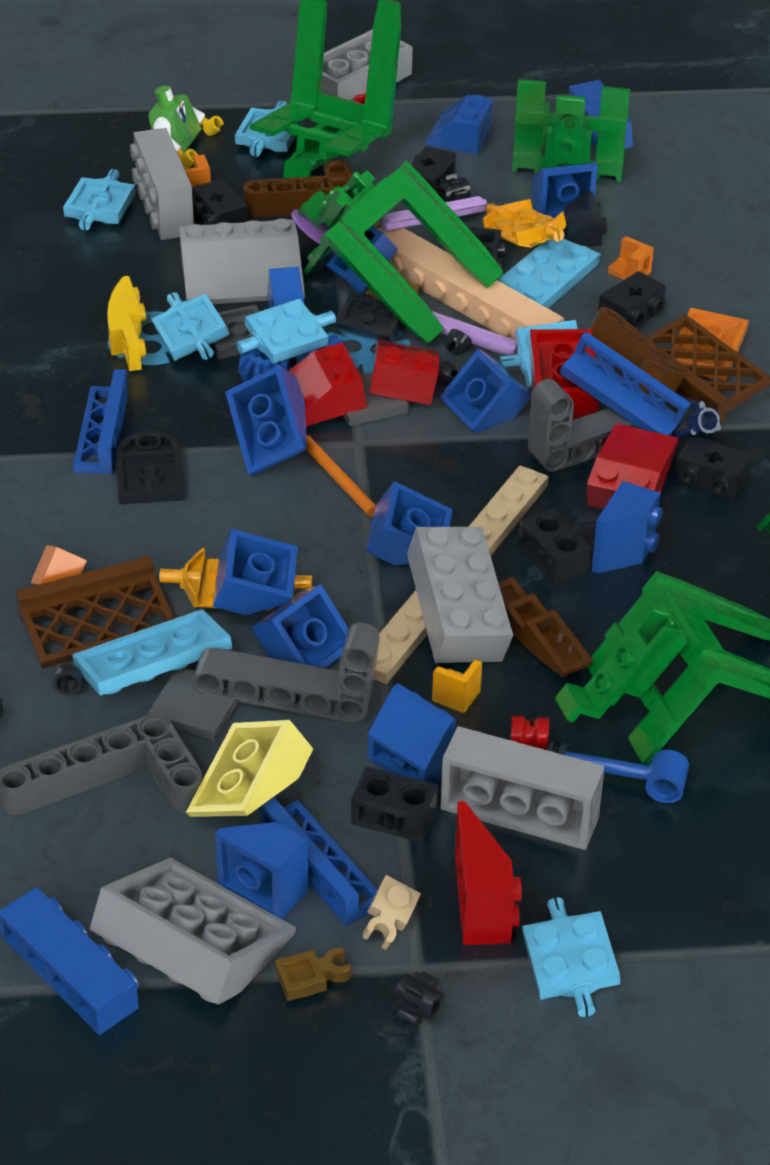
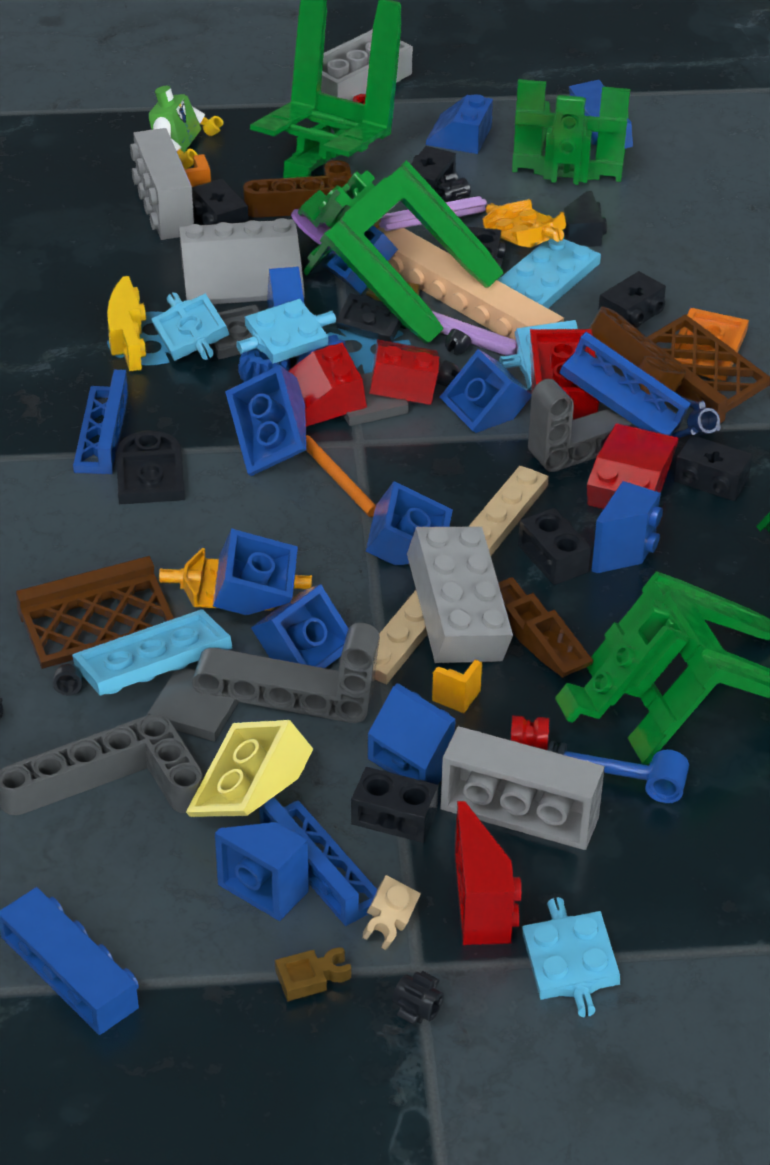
orange panel [31,545,87,585] -> none
medium azure plate [63,169,135,230] -> none
light grey slope [89,857,297,1005] -> none
medium azure plate [235,100,303,157] -> none
blue slope [531,163,598,218] -> none
orange panel [608,236,654,280] -> none

